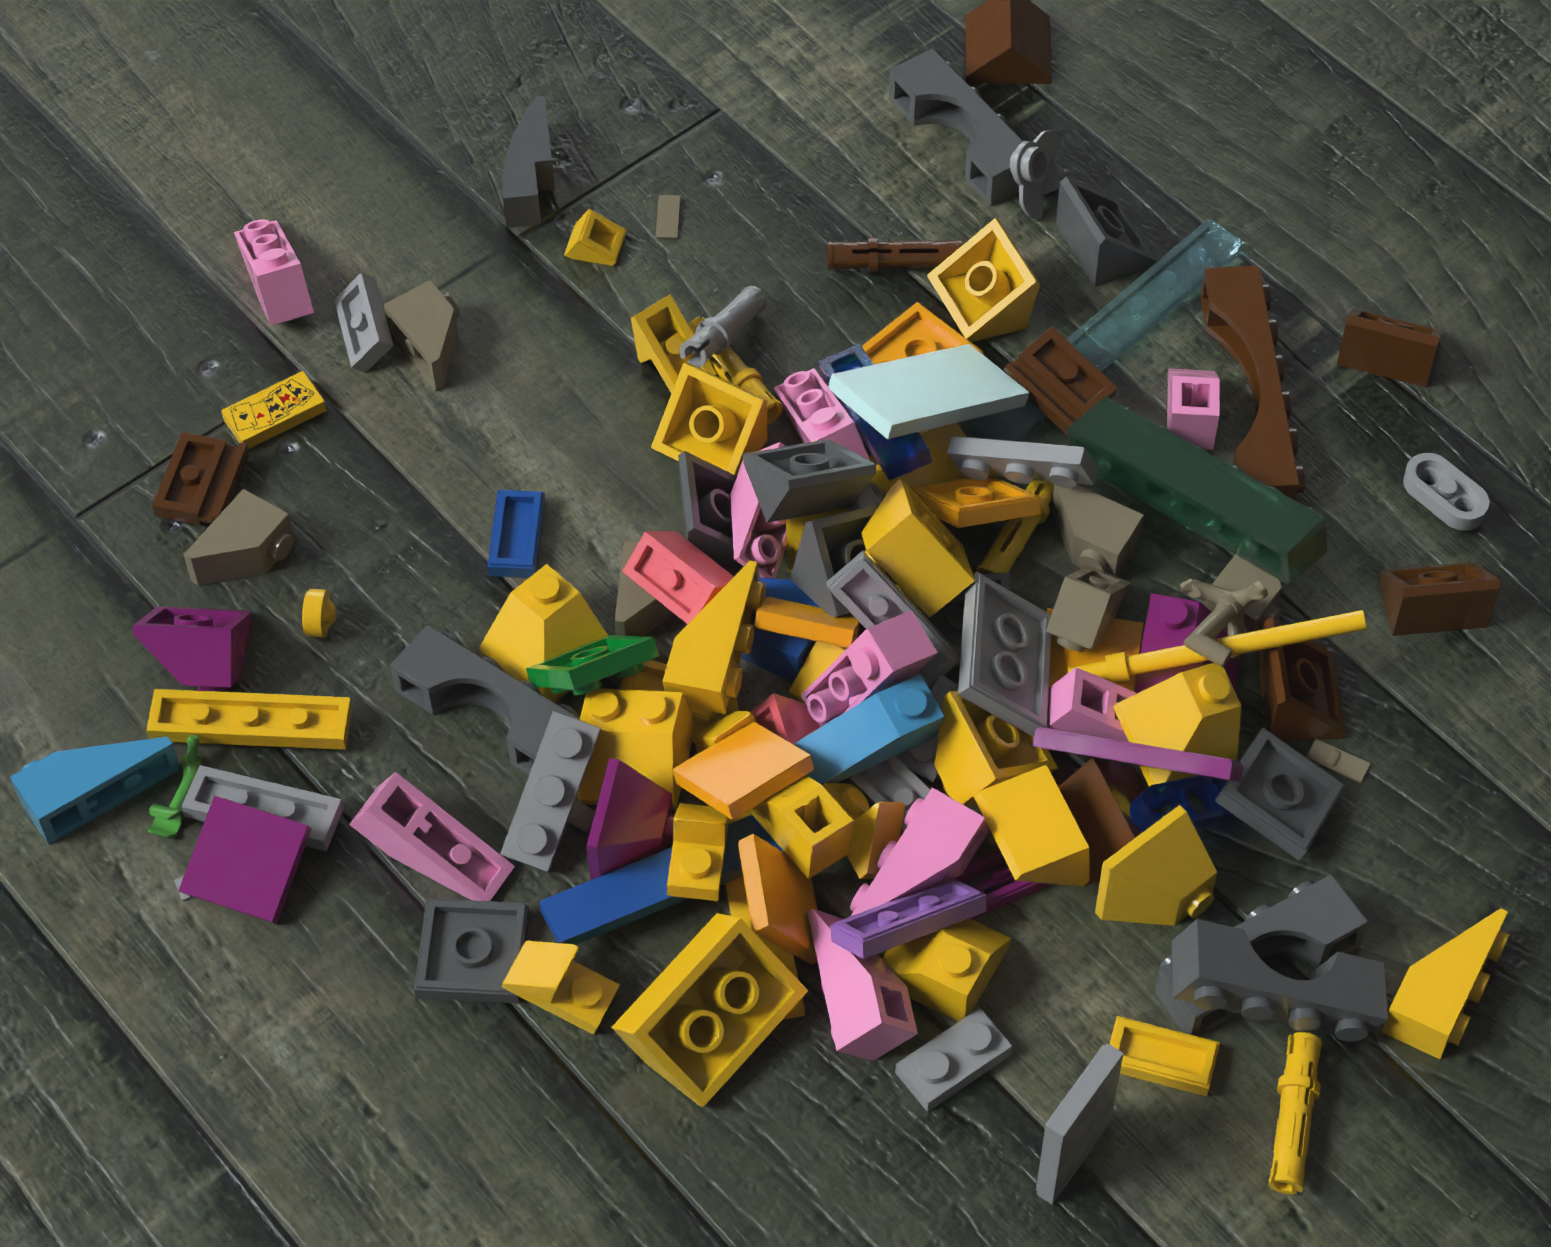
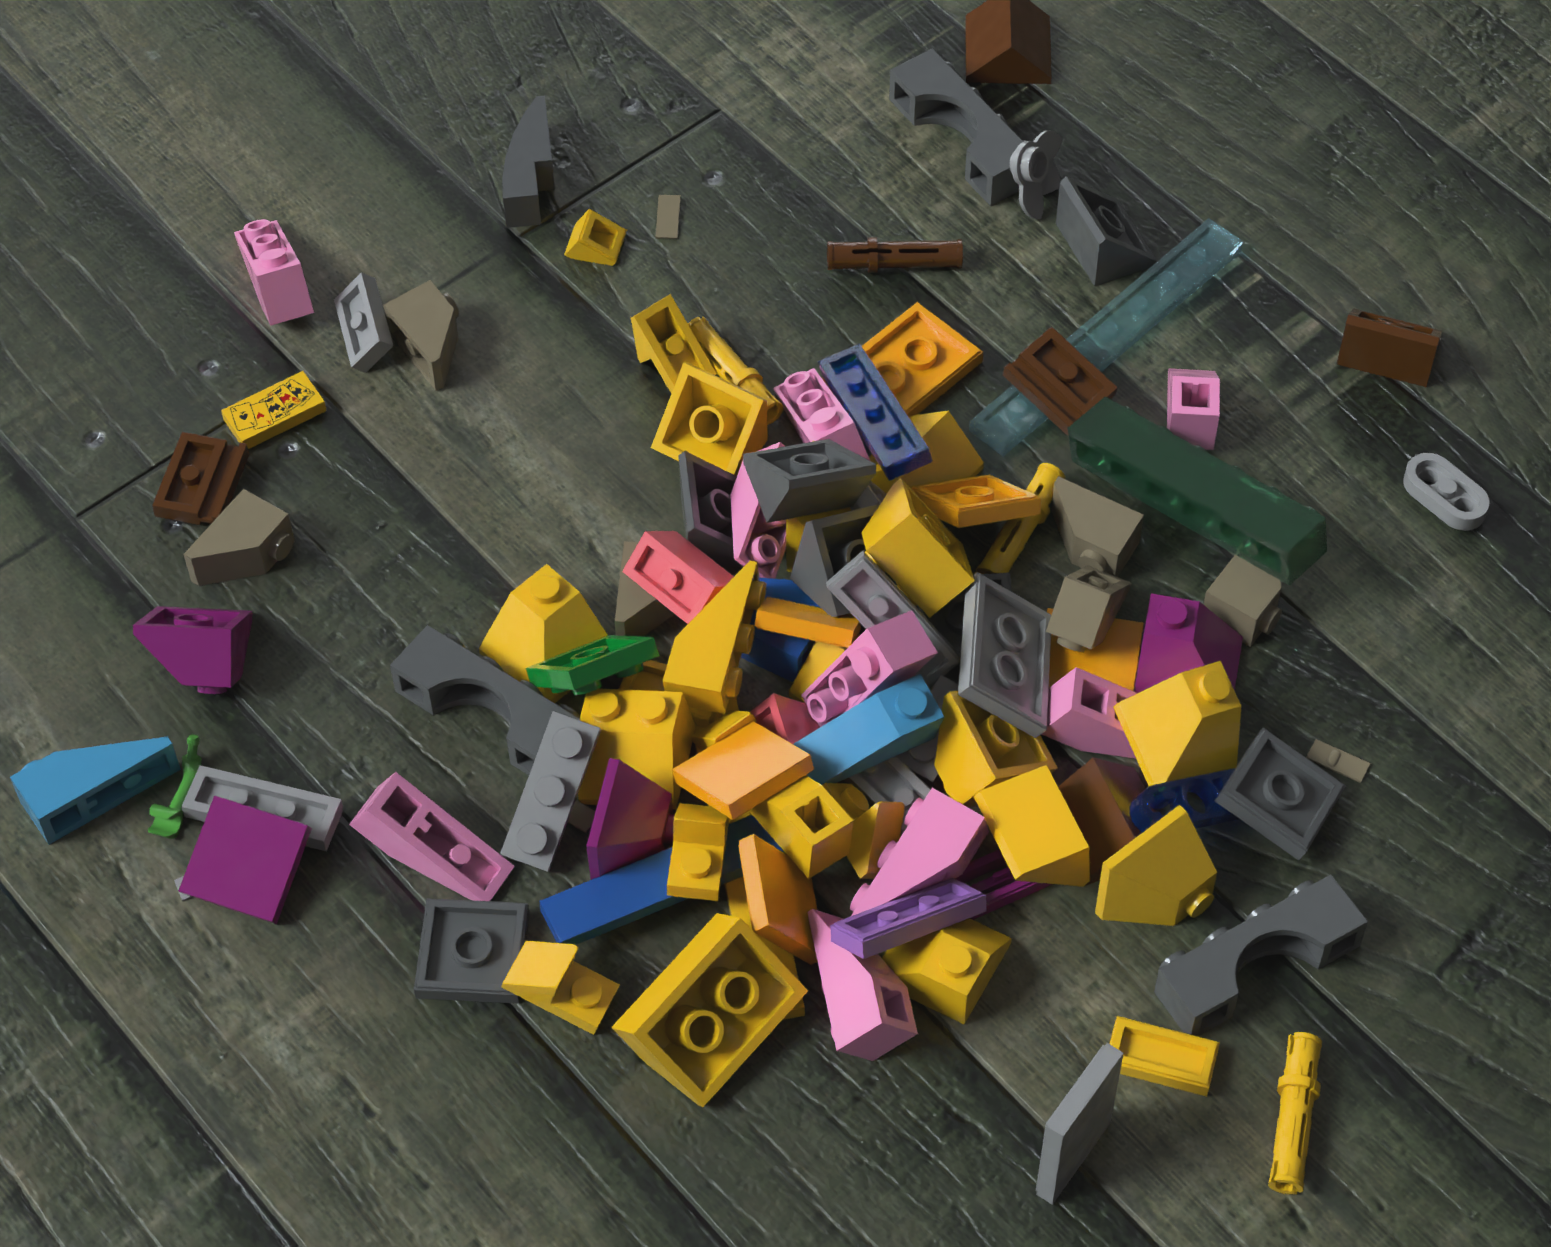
yellow plate [146,689,353,750] -> none
yellow tile [302,589,337,638] -> none
blue tile [487,490,546,578] -> none
light grey pin [679,286,767,368] -> none
light aqua tile [828,344,1029,439] -> none
light grey plate [895,1008,1012,1112] -> none
yellow slope [927,218,1040,342] -> none
light grey plate [947,436,1098,488] -> none
magenta tile [1032,727,1244,783] -> none
yellow bar [1068,610,1367,684] -> none
dark grey arch [1172,919,1388,1041] -> none
dark tan piece [1180,579,1268,668] -> none
reddish brown arch [1200,265,1305,515] -> none
reddish brown slope [1256,617,1347,741] -> none
reddish brown slope [1378,562,1500,636] -> none
yellow slope [1381,908,1510,1059] -> none

